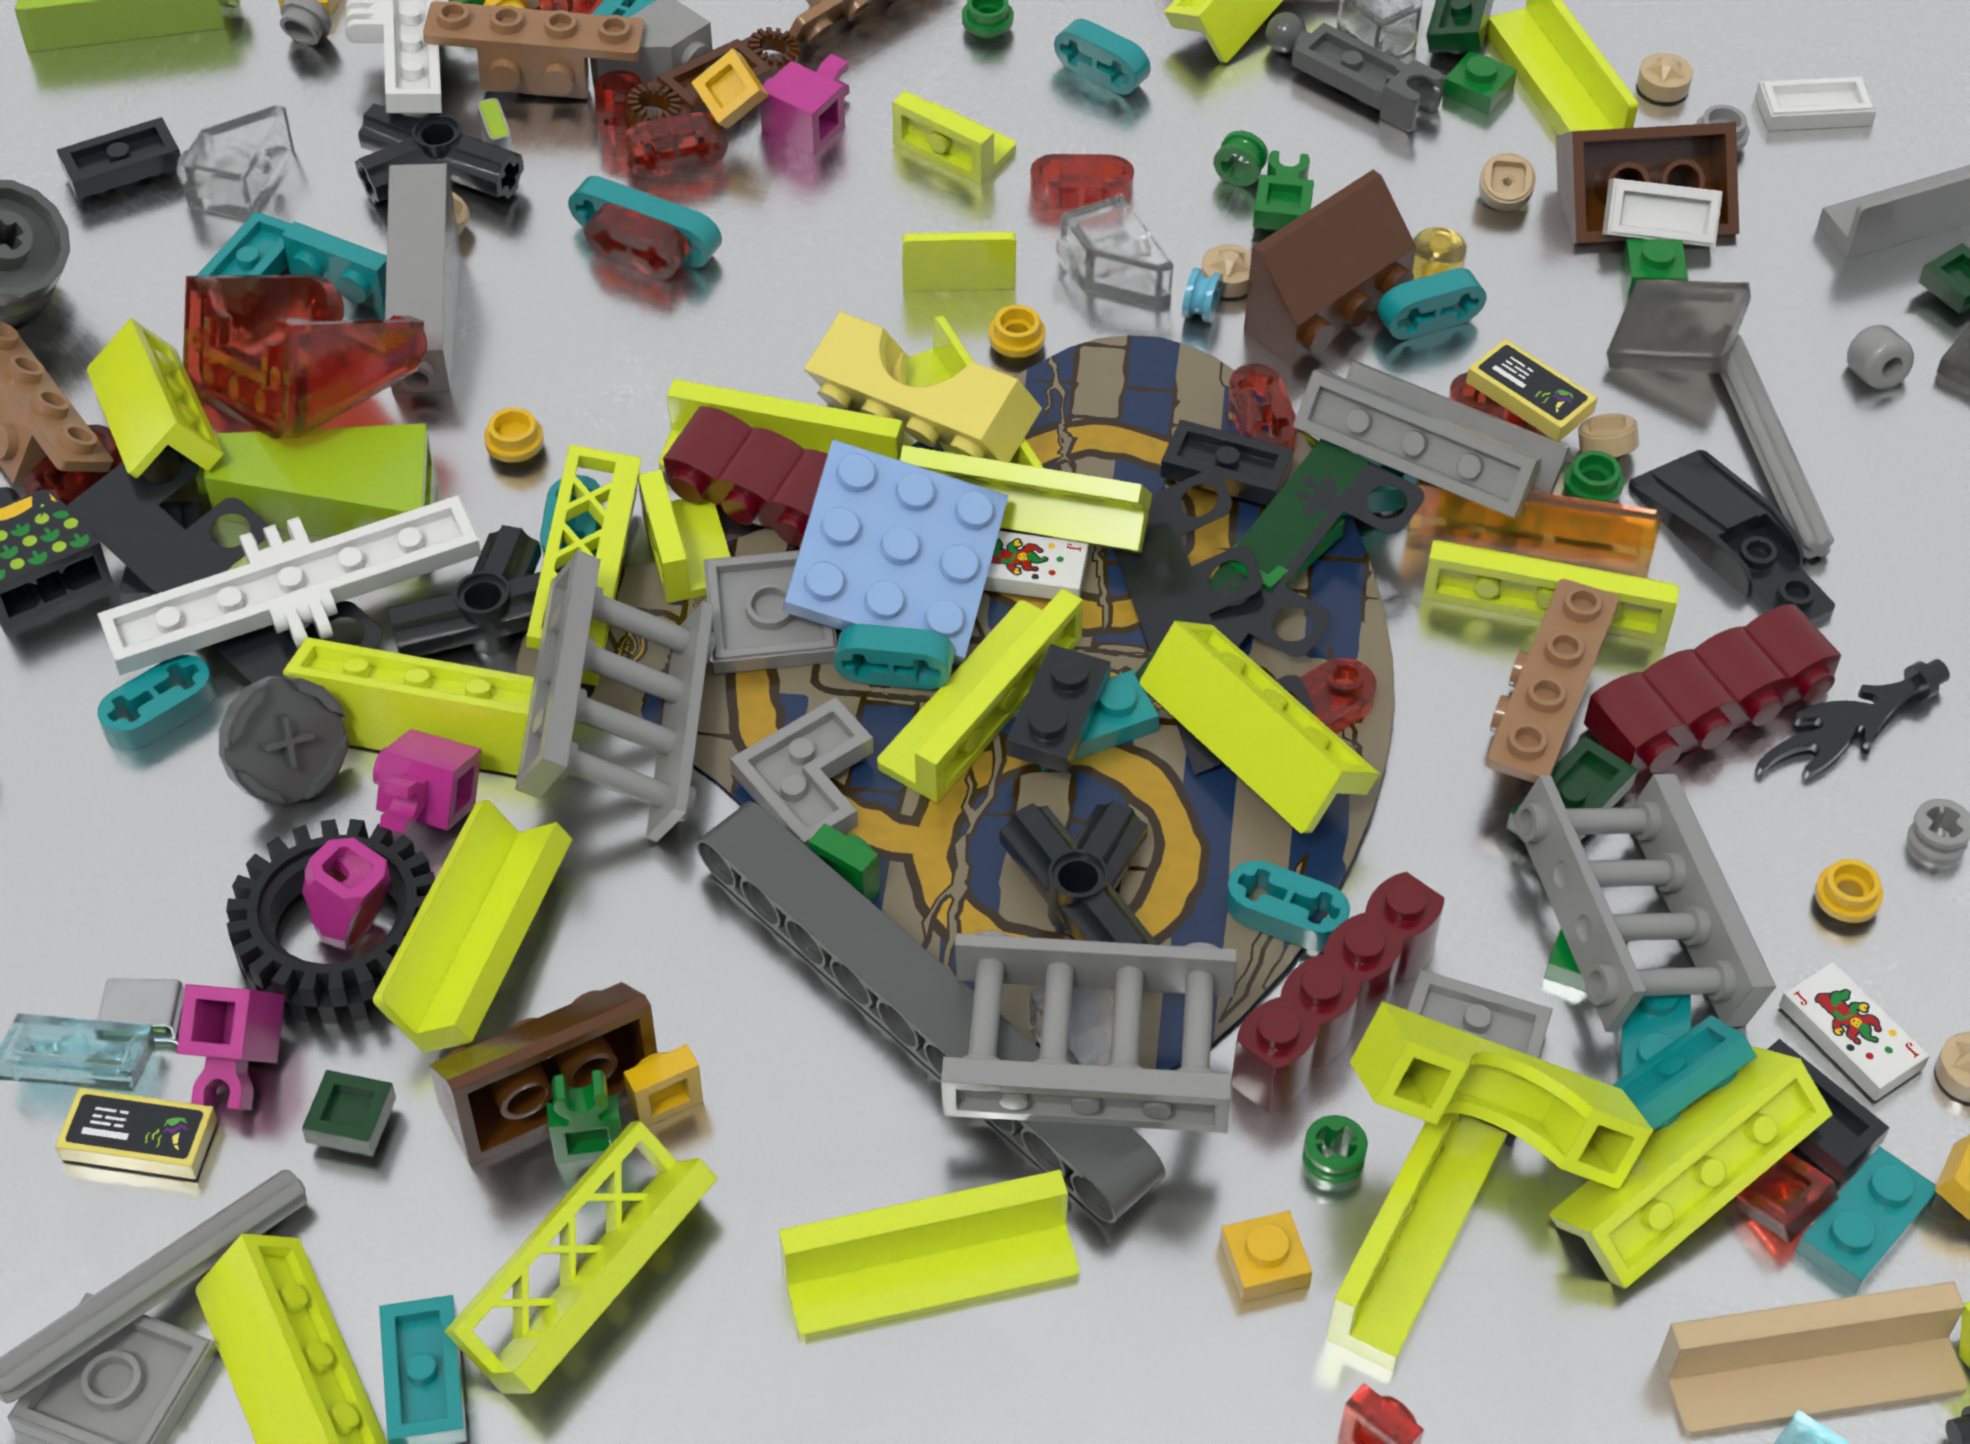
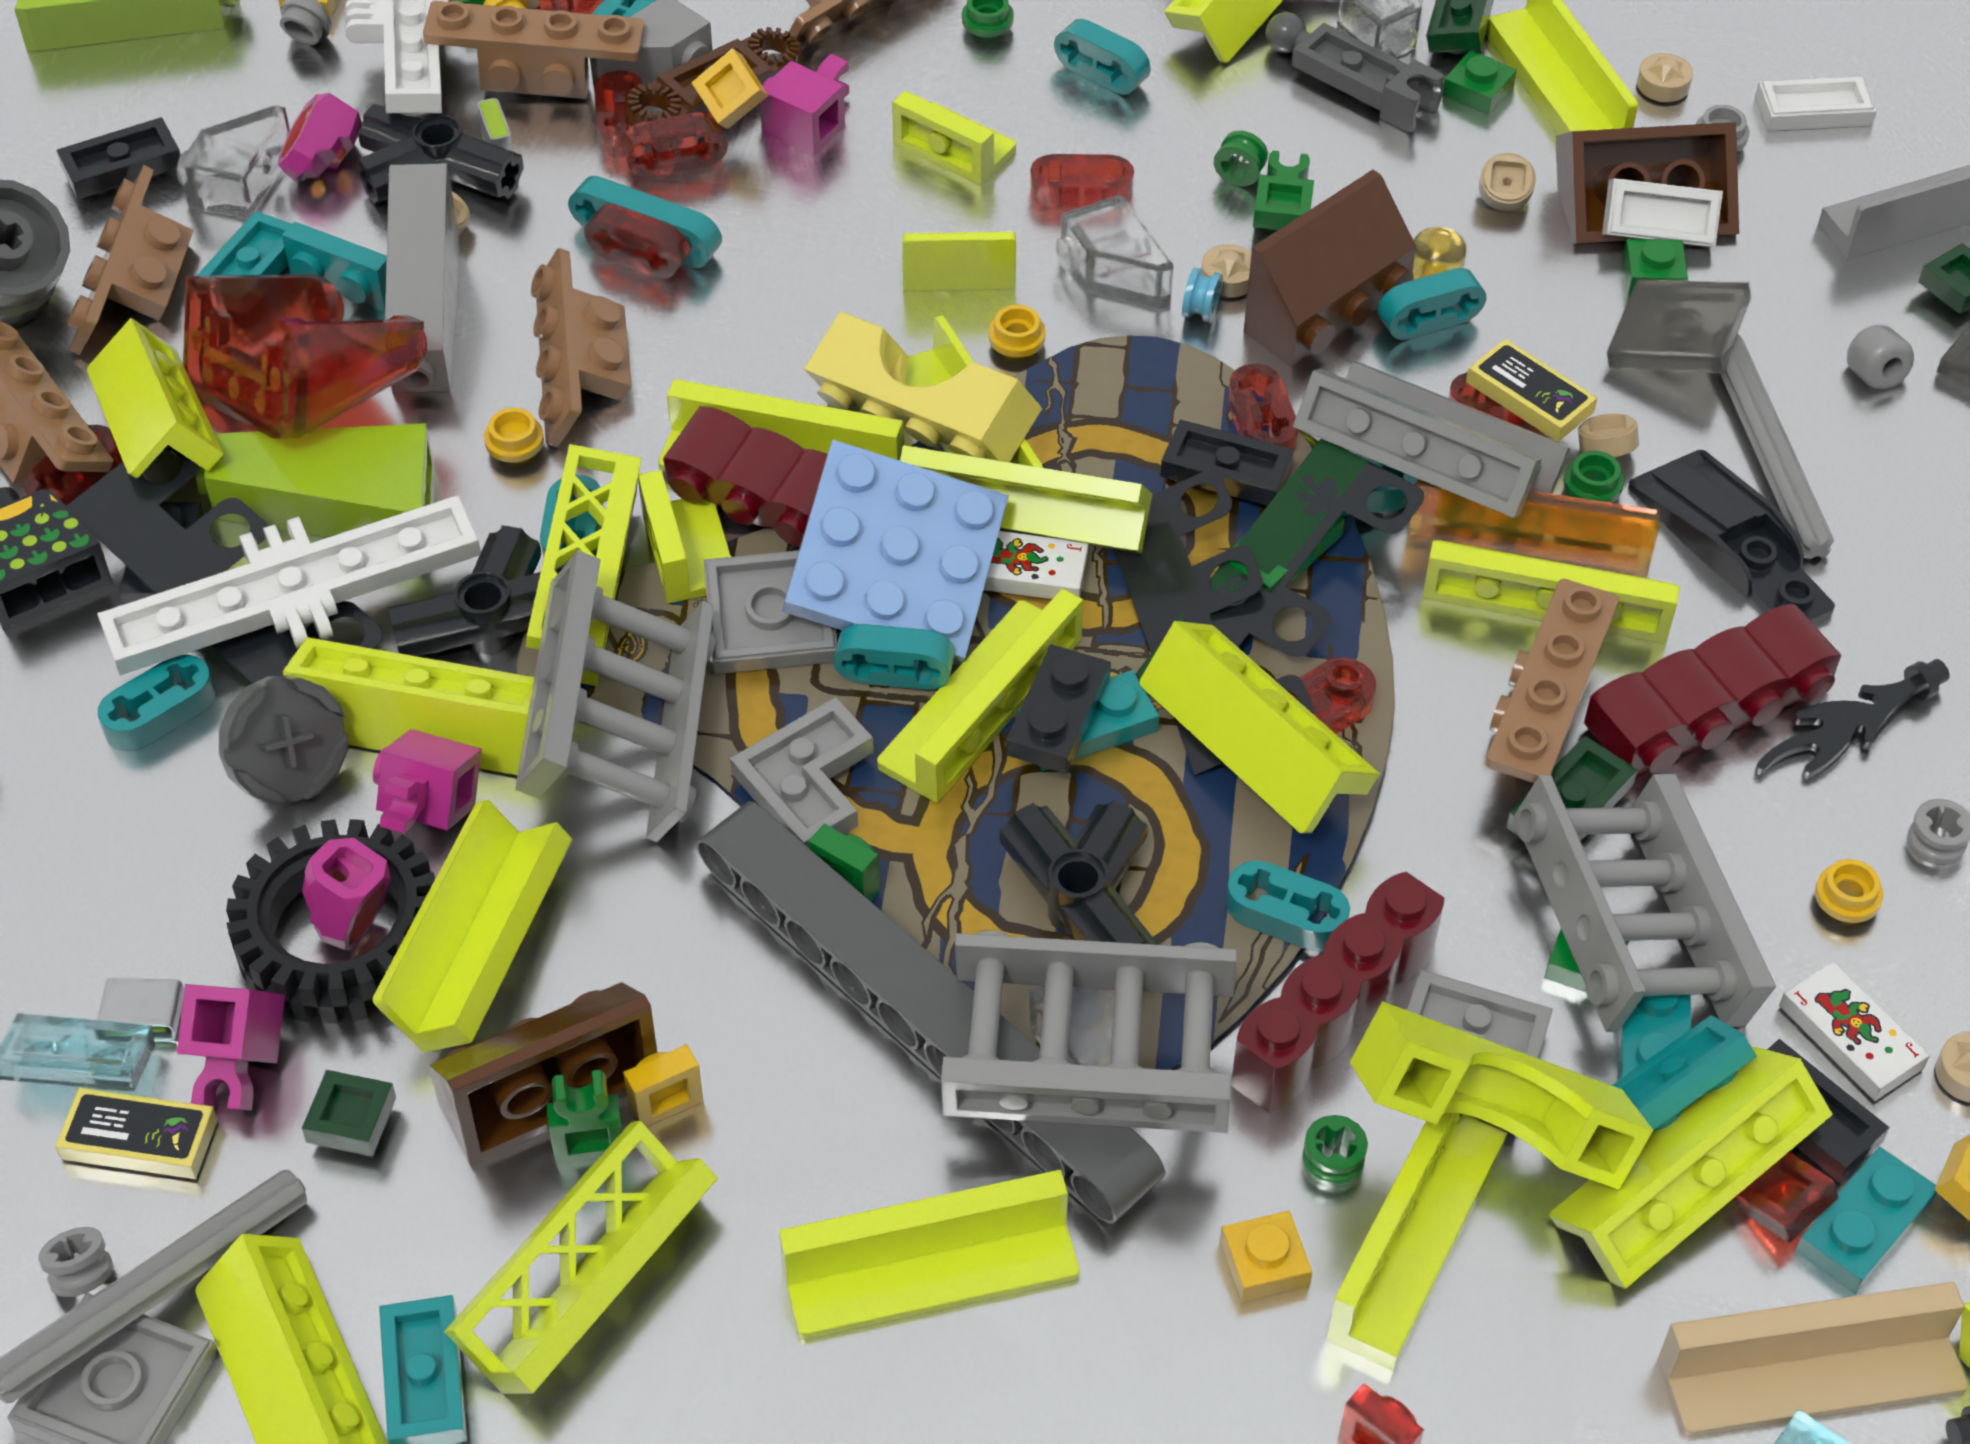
none -> light grey bush [38,1227,114,1297]
none -> medium nougat bracket [66,165,194,355]
none -> dark pink rock [278,93,362,181]
none -> medium nougat bracket [531,248,632,447]

